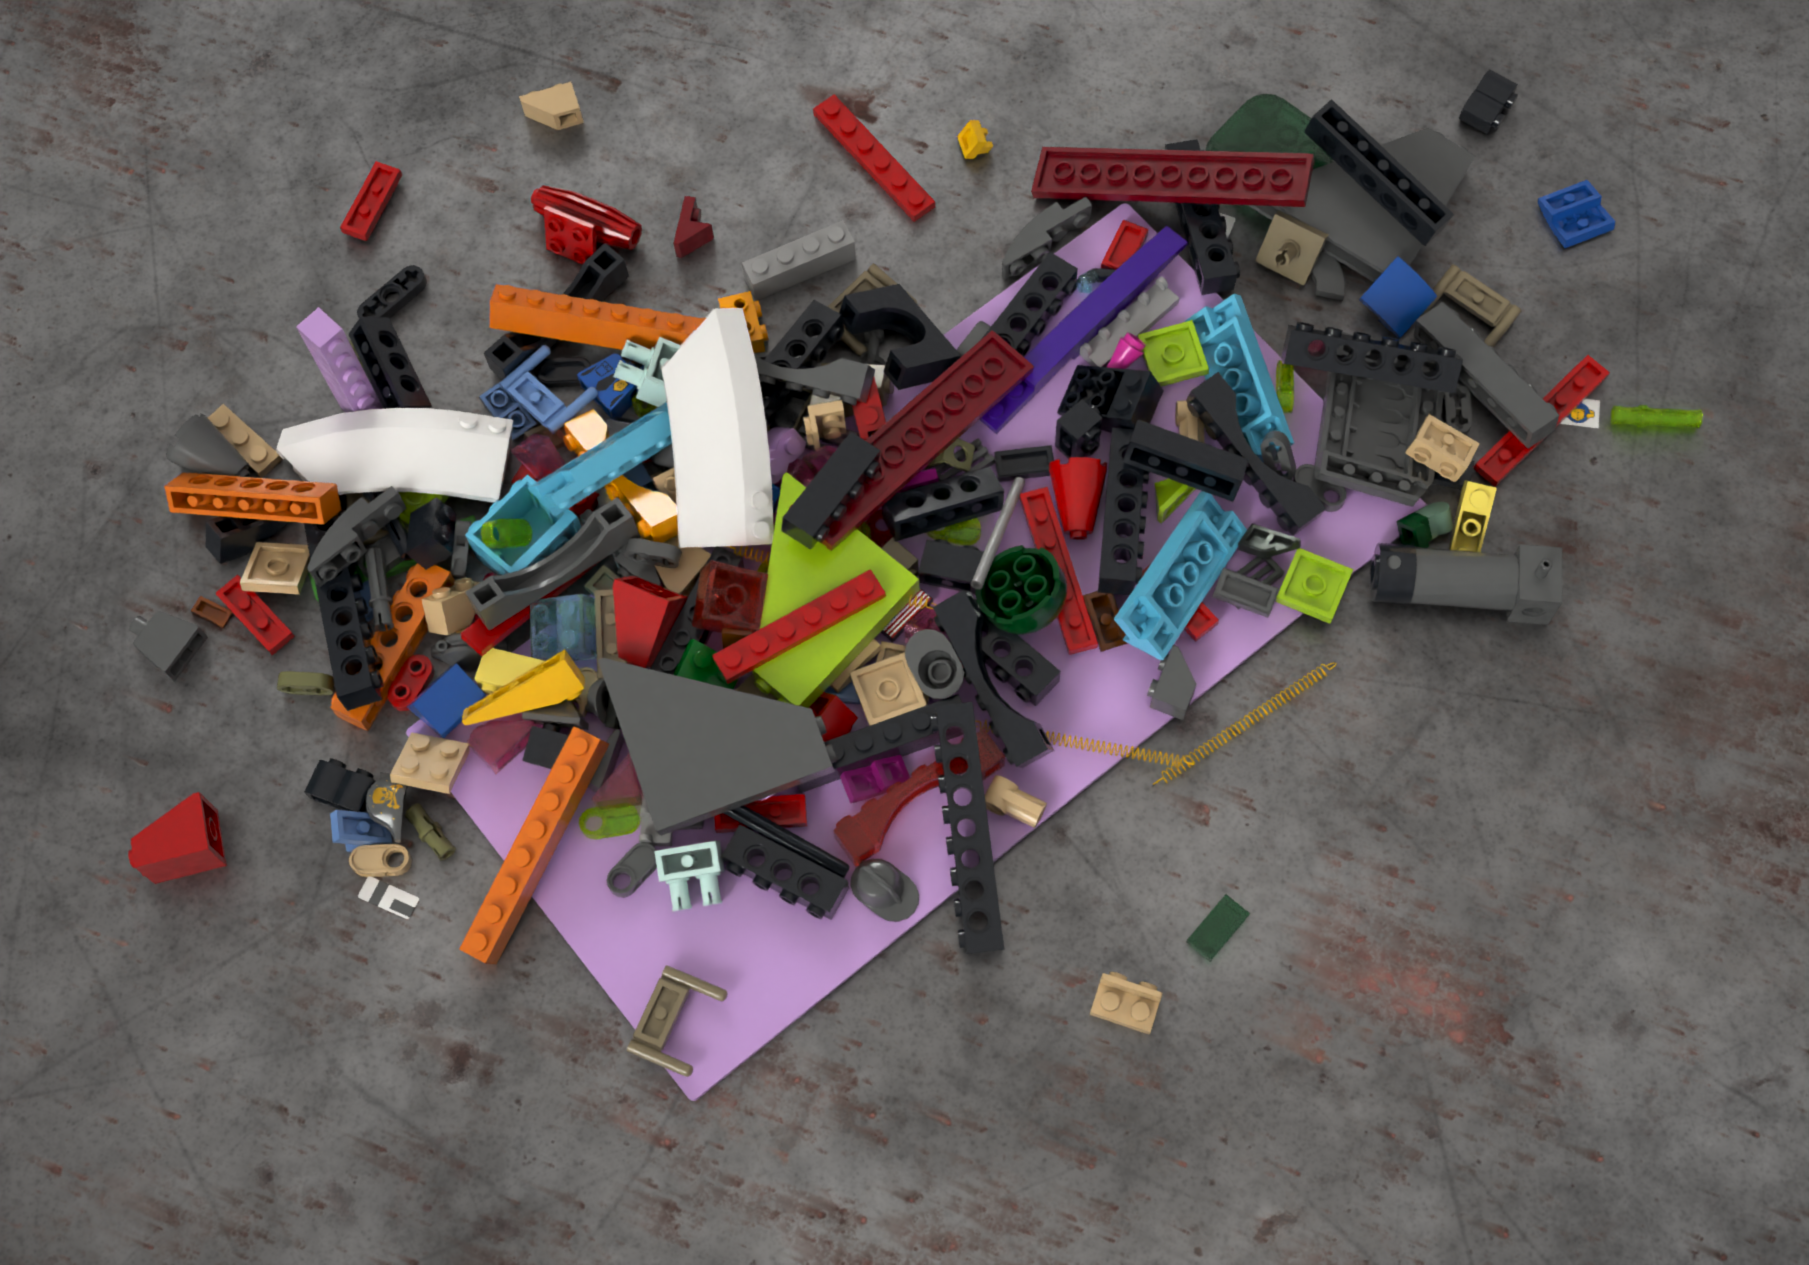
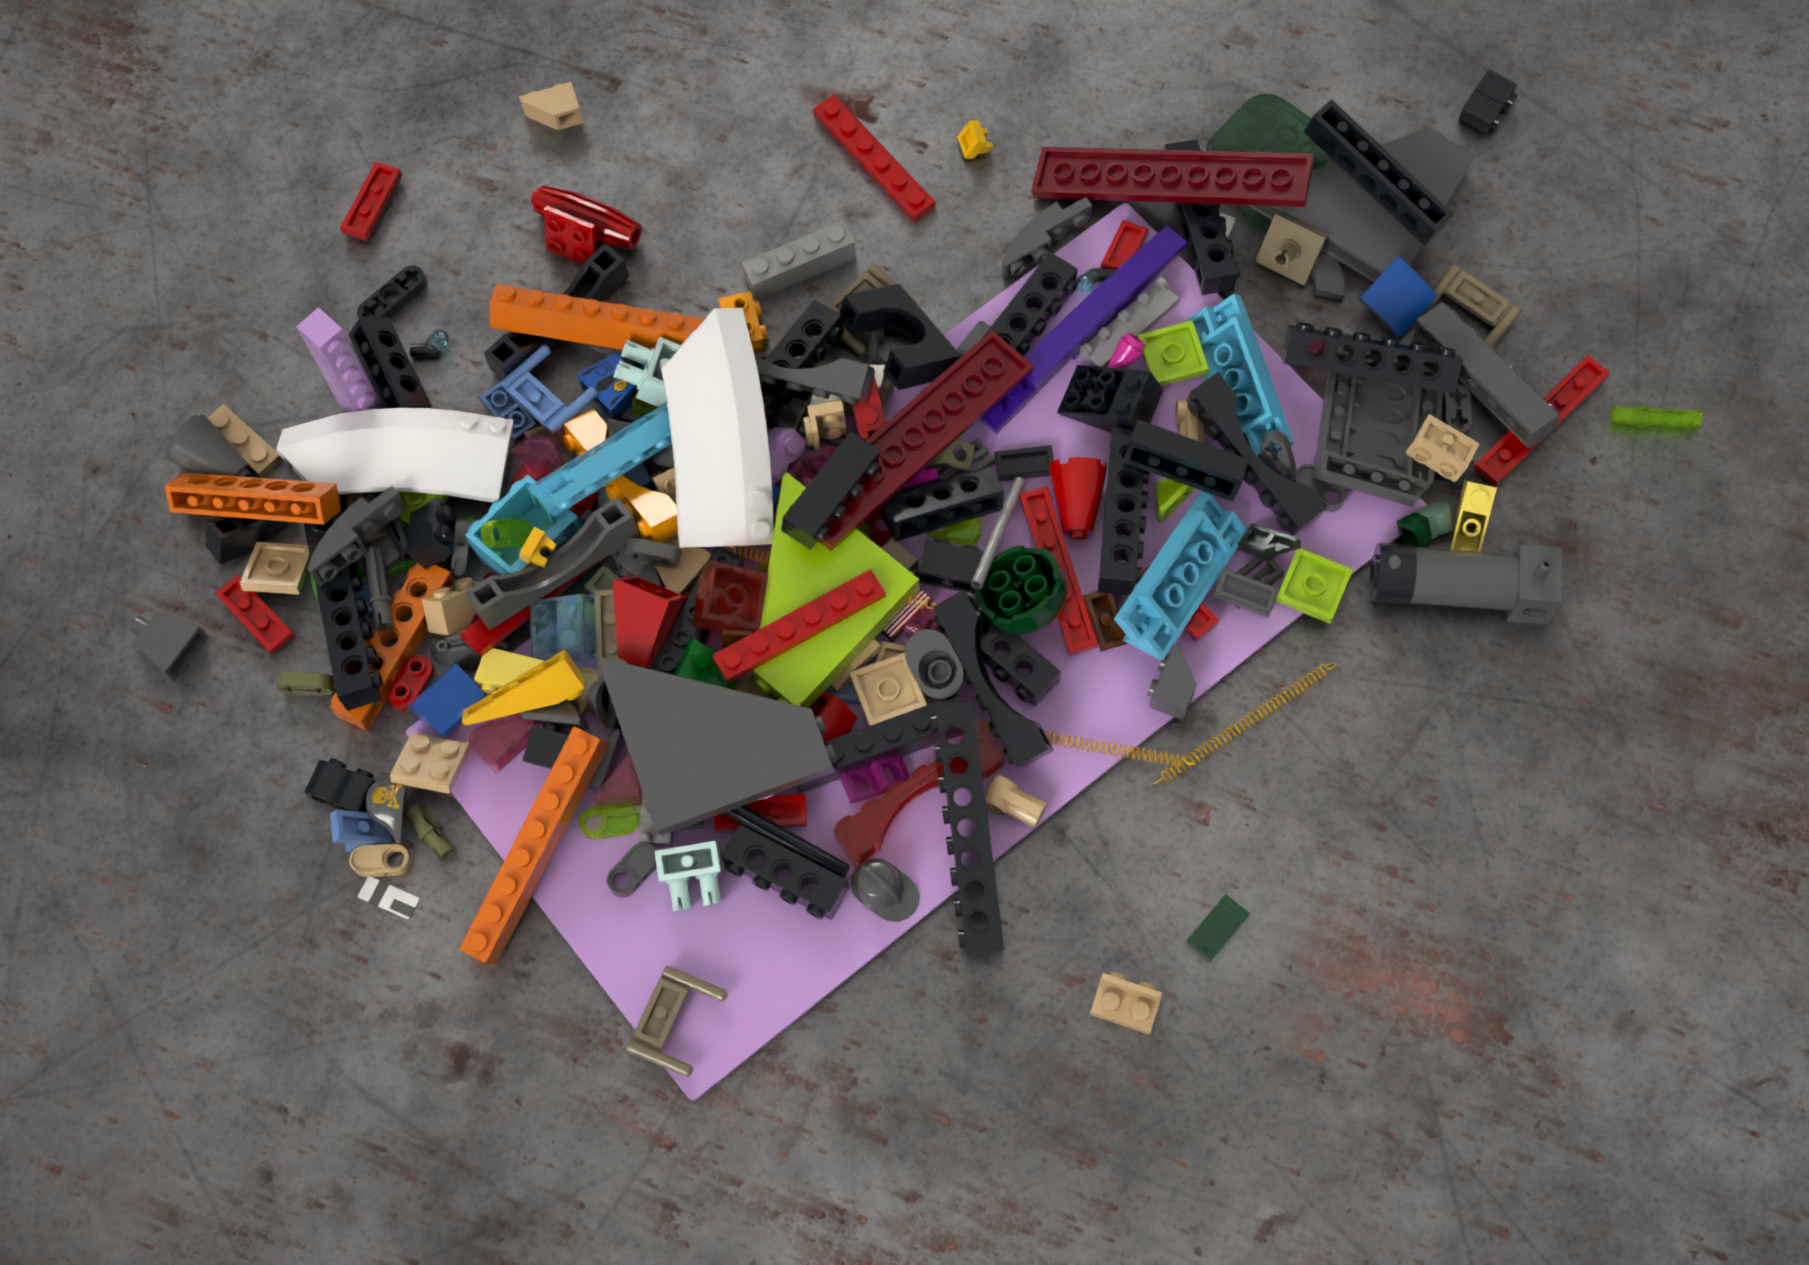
red slope [128,792,227,884] -> none
dark orange piece [191,596,233,628] -> none
black tile [535,357,591,388] -> none
dark red slope [673,196,714,258] -> none
black brick [1055,399,1102,459] -> none
clear neon green piece [1276,360,1294,413] -> none
blue slope [1538,180,1615,248] -> none
sticker [1560,399,1600,428] -> none
none -> arm [410,329,449,357]
none -> yellow tile [519,526,556,567]

